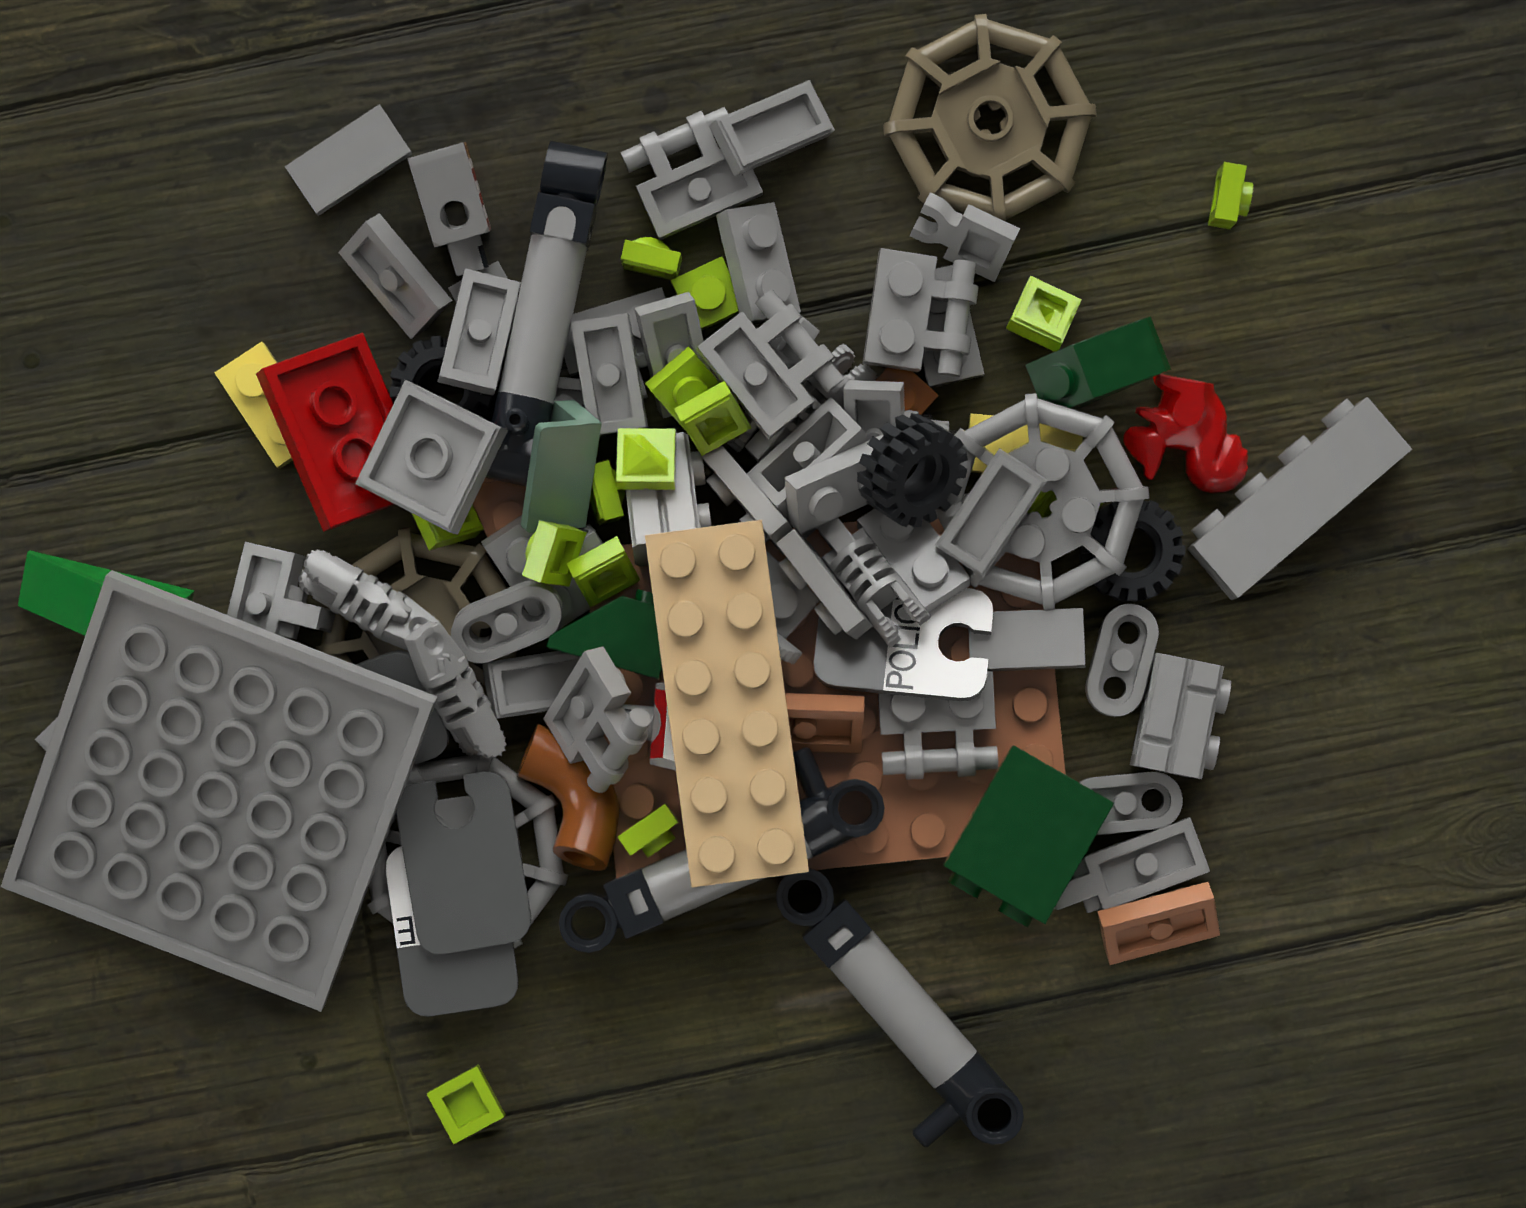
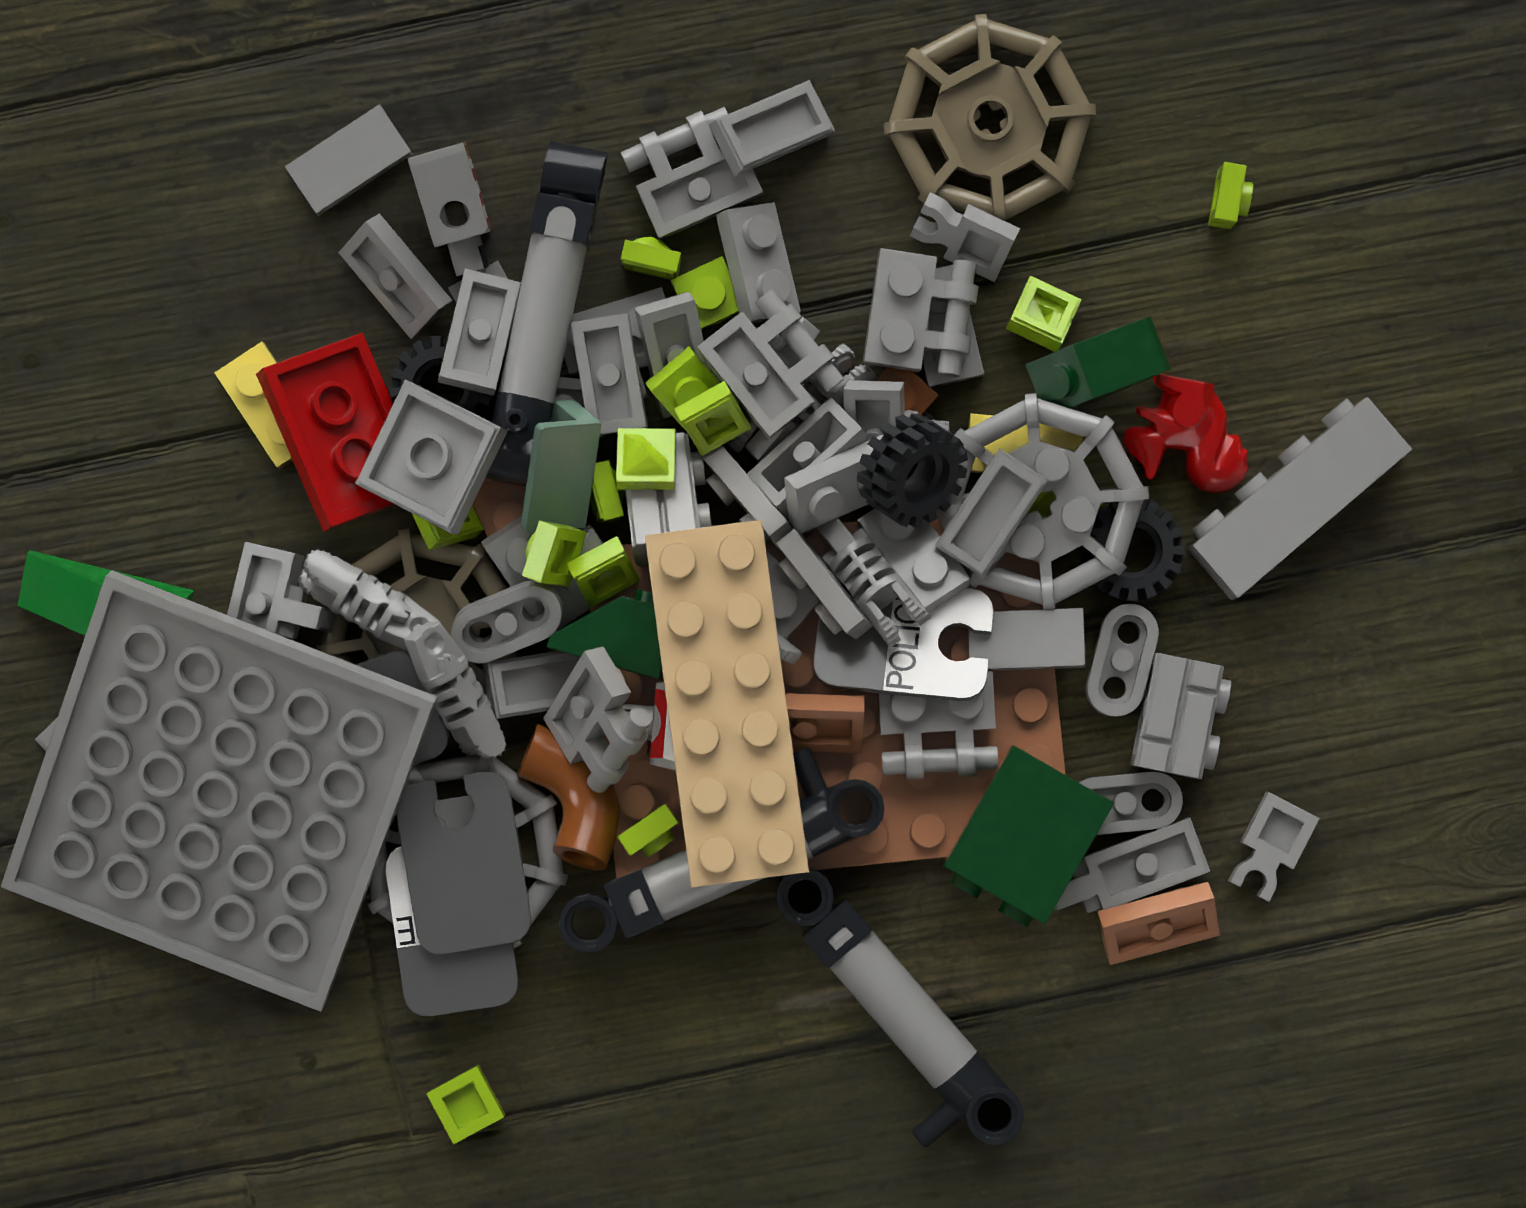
none -> light grey plate [1228,792,1320,902]

